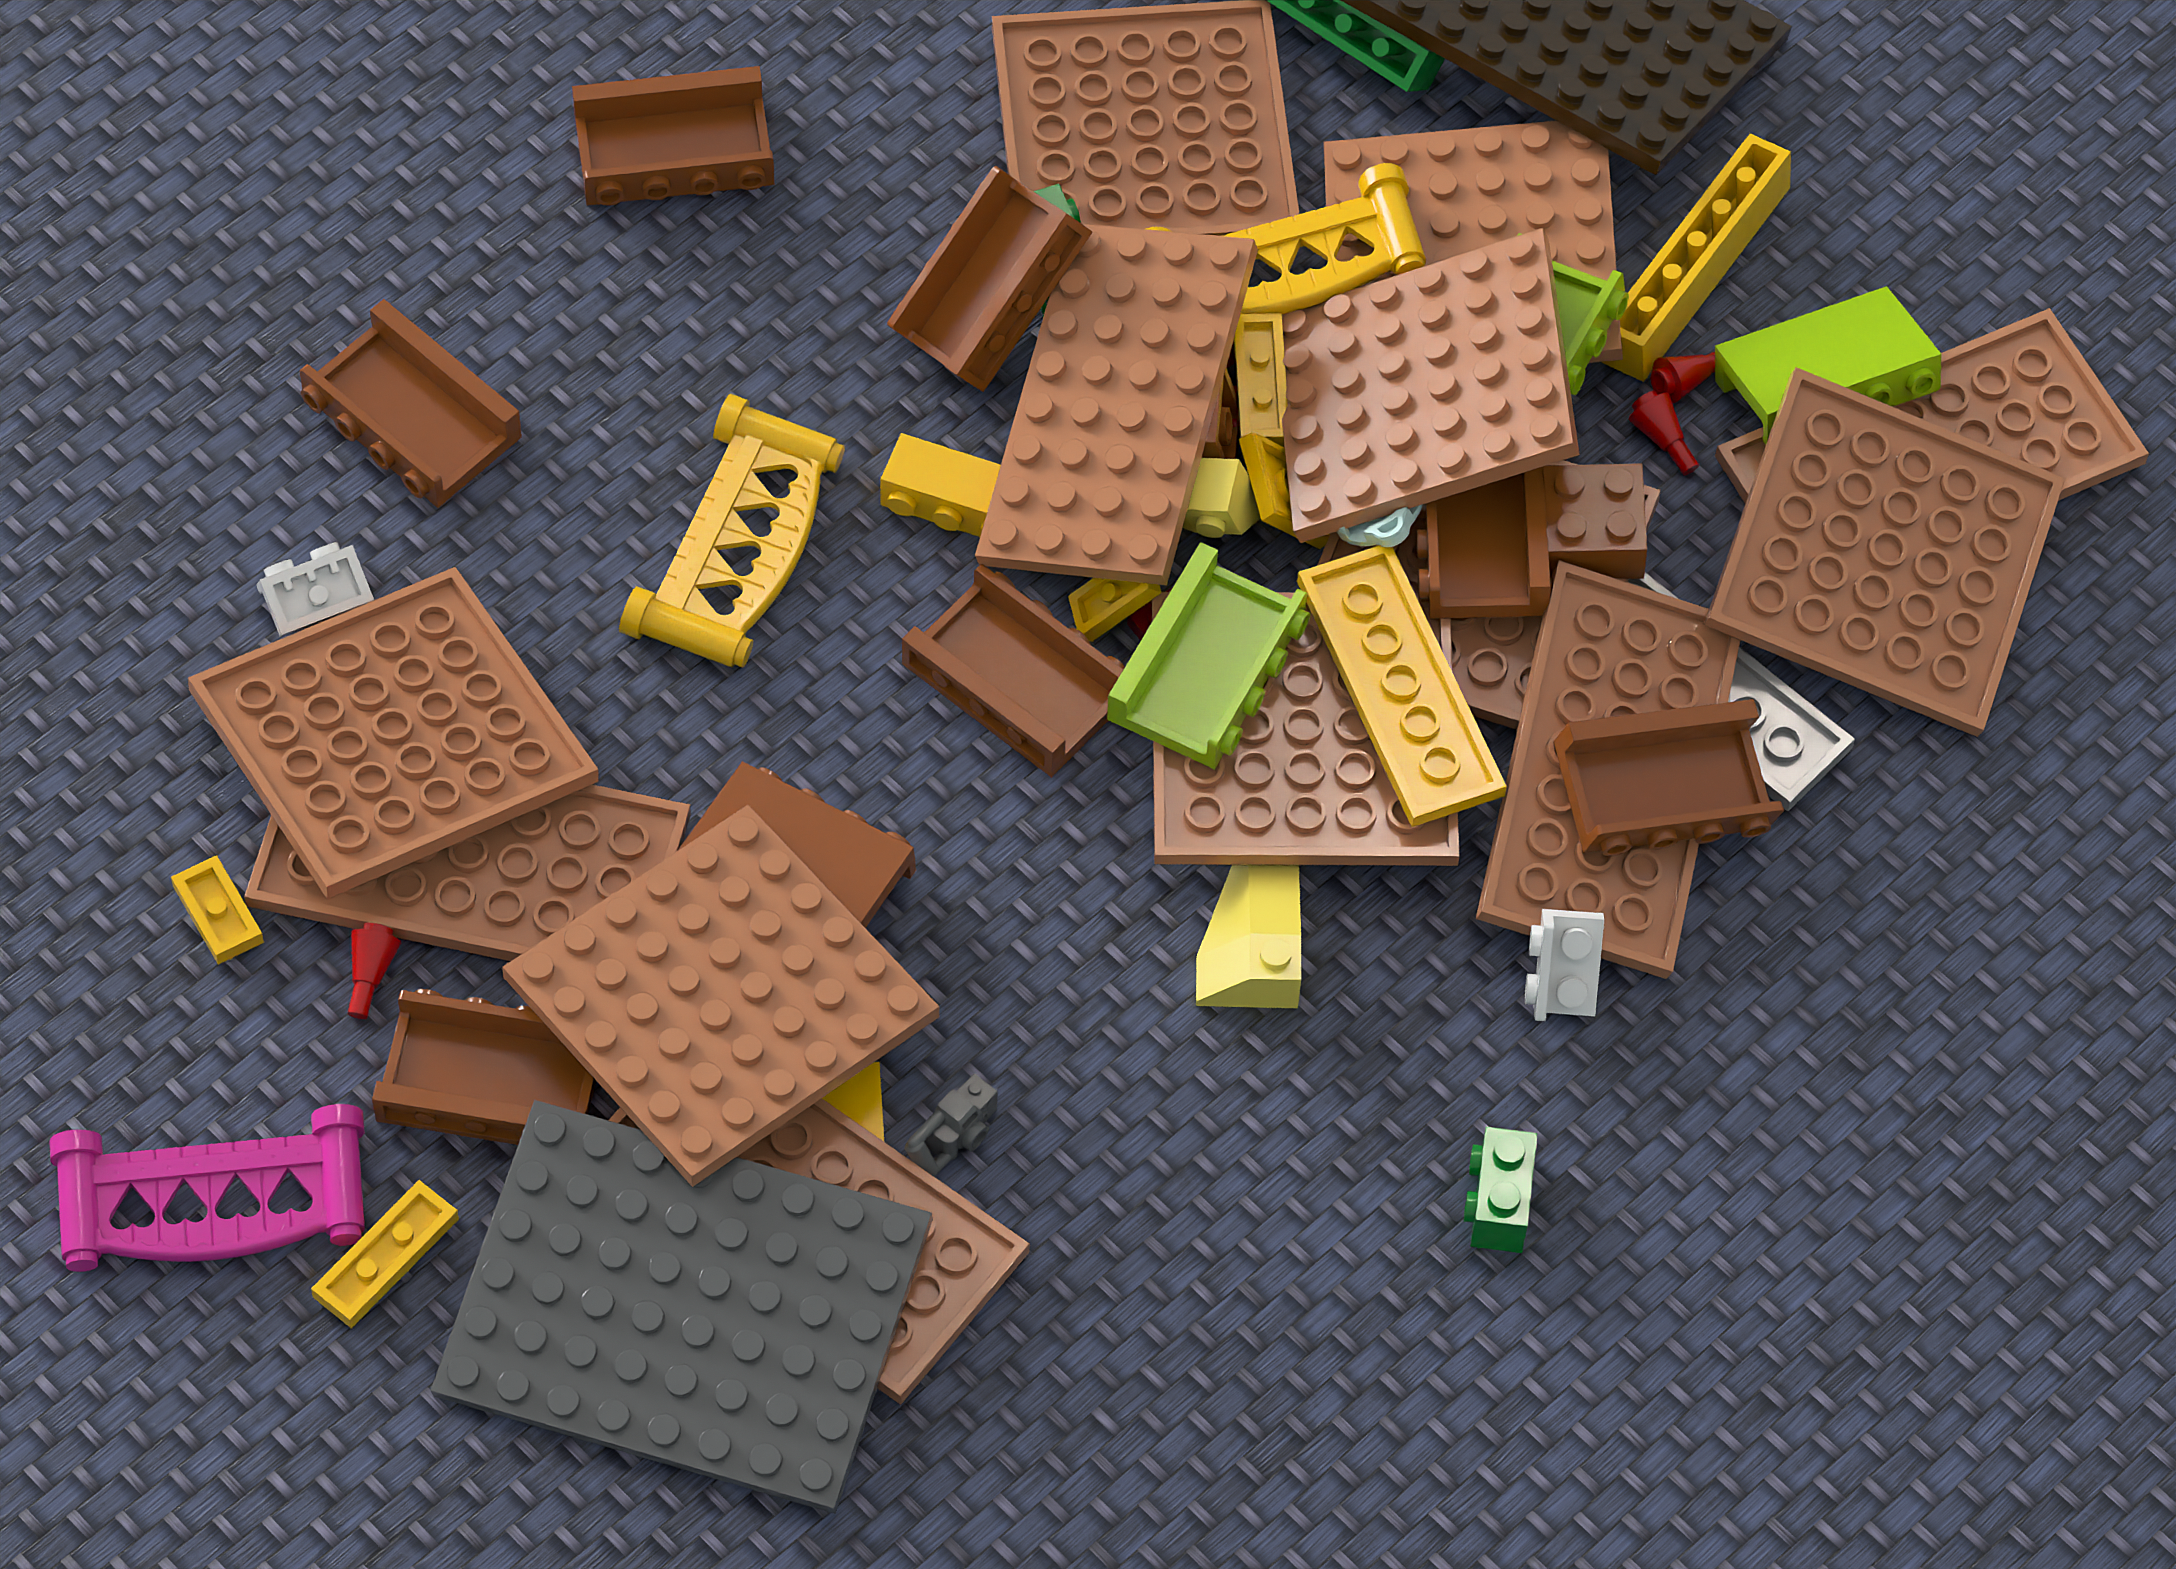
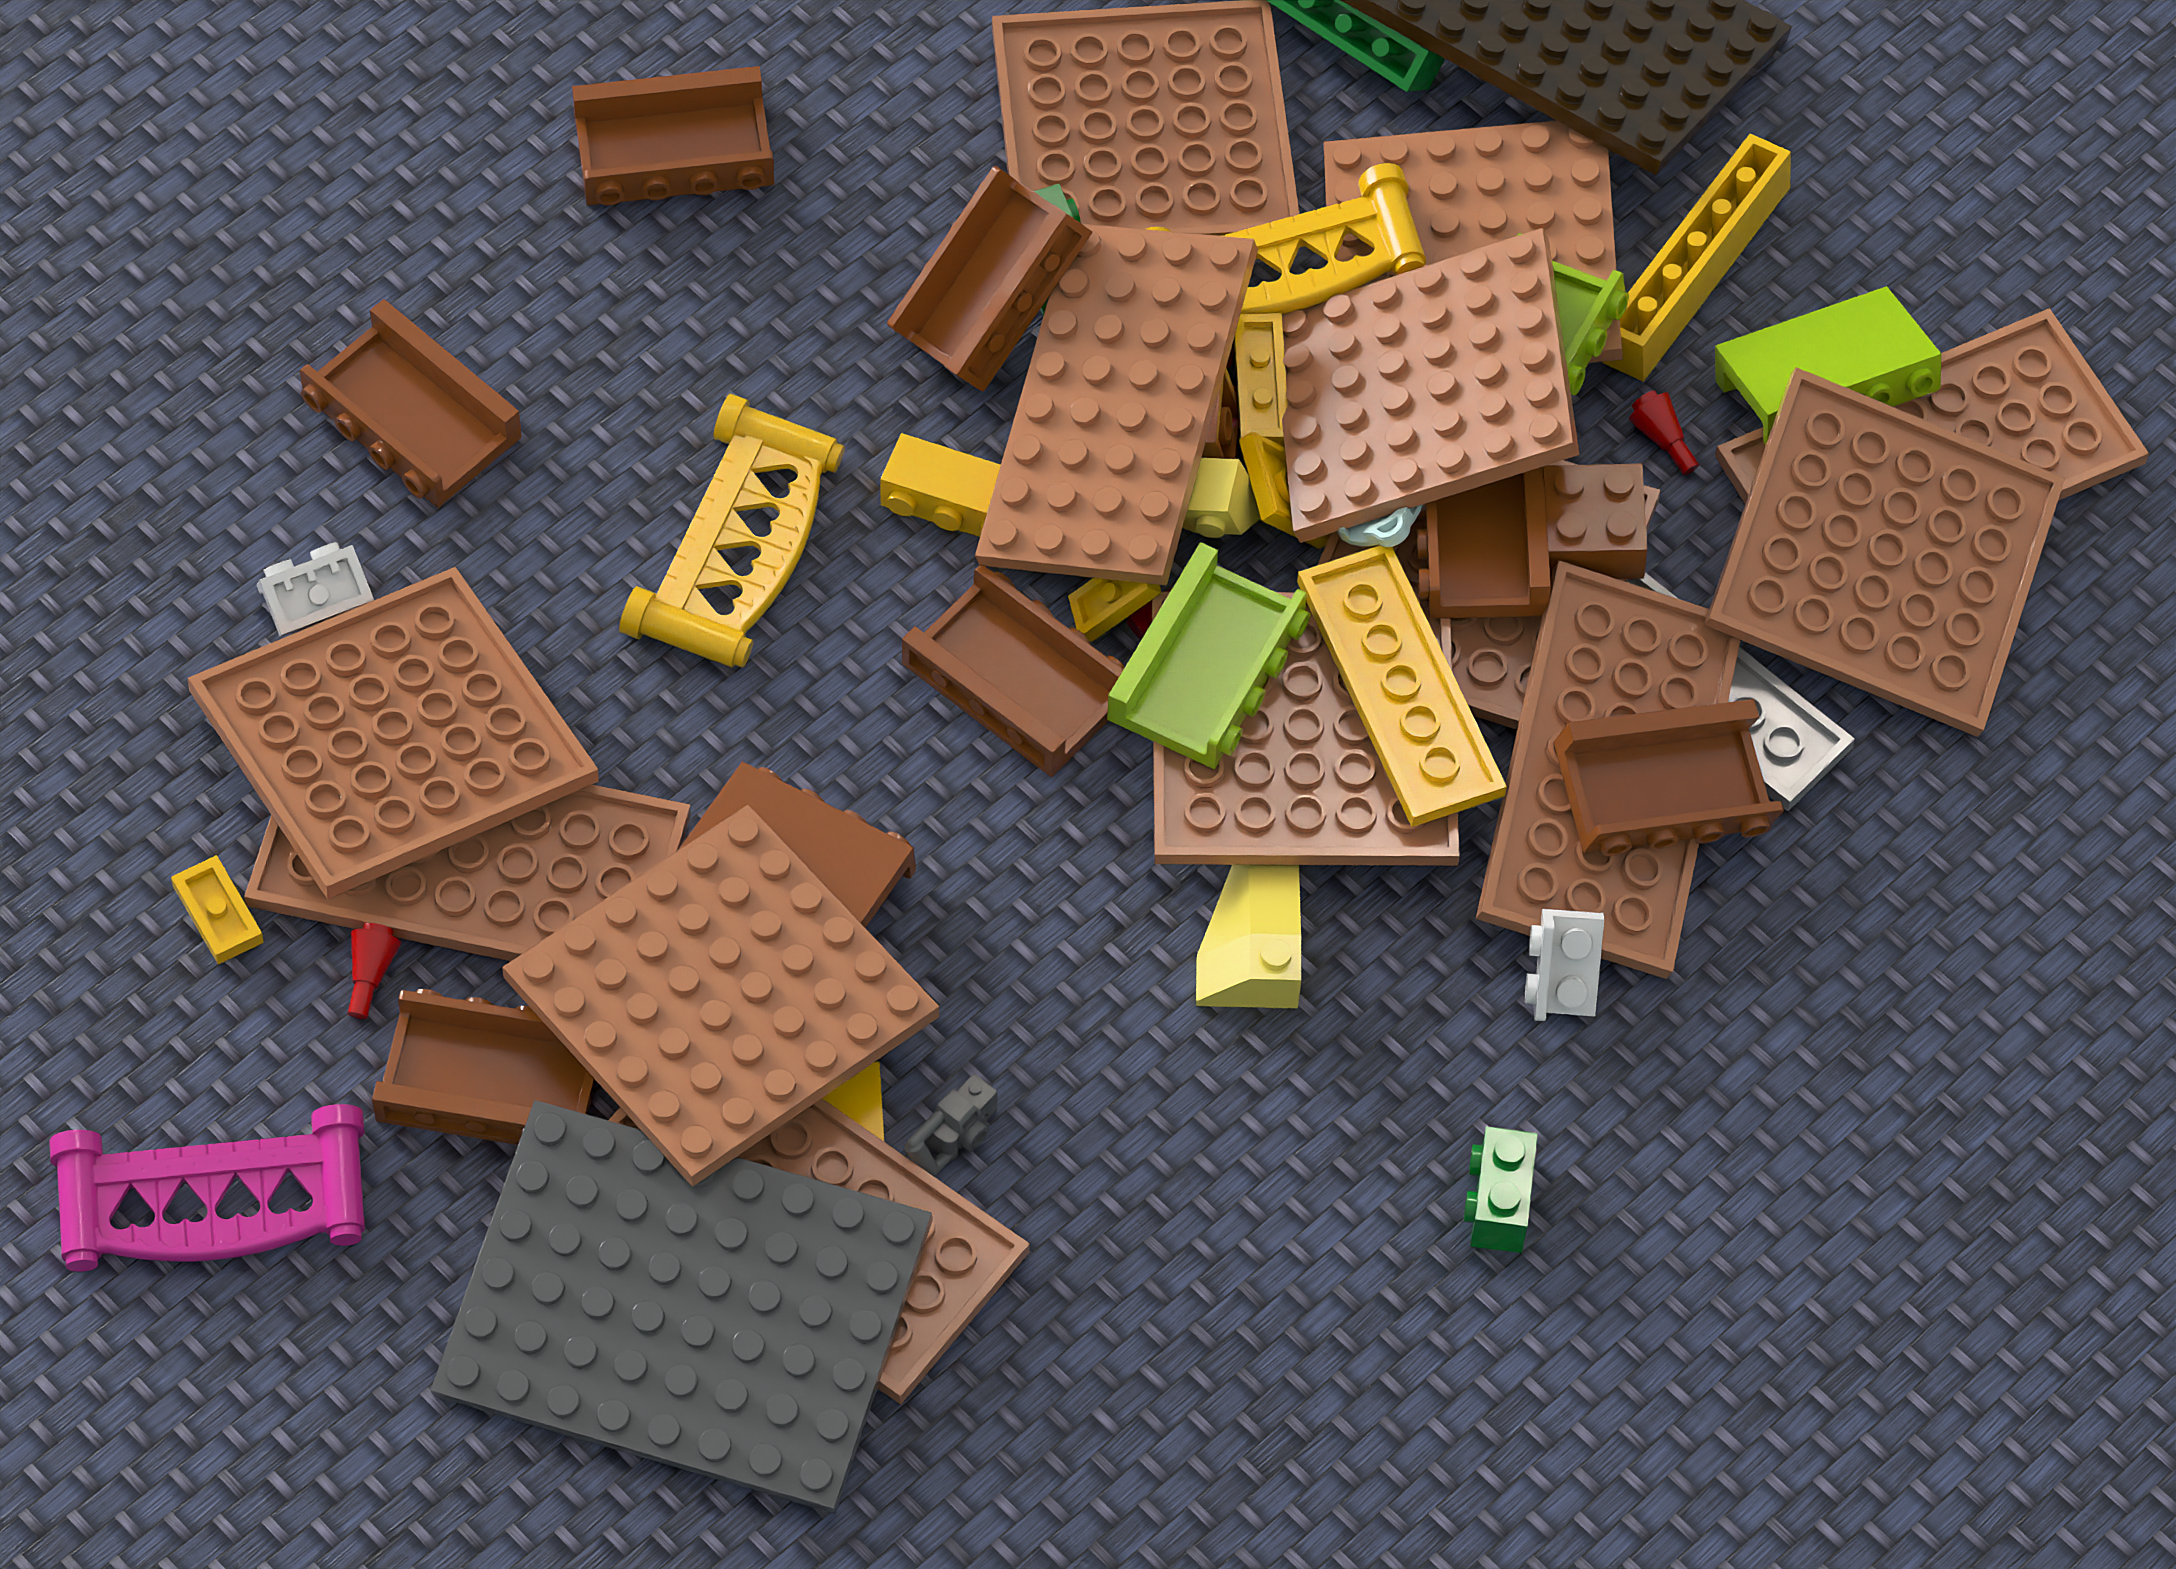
yellow plate [311,1180,459,1329] -> none
red cone [1650,352,1715,403] -> none

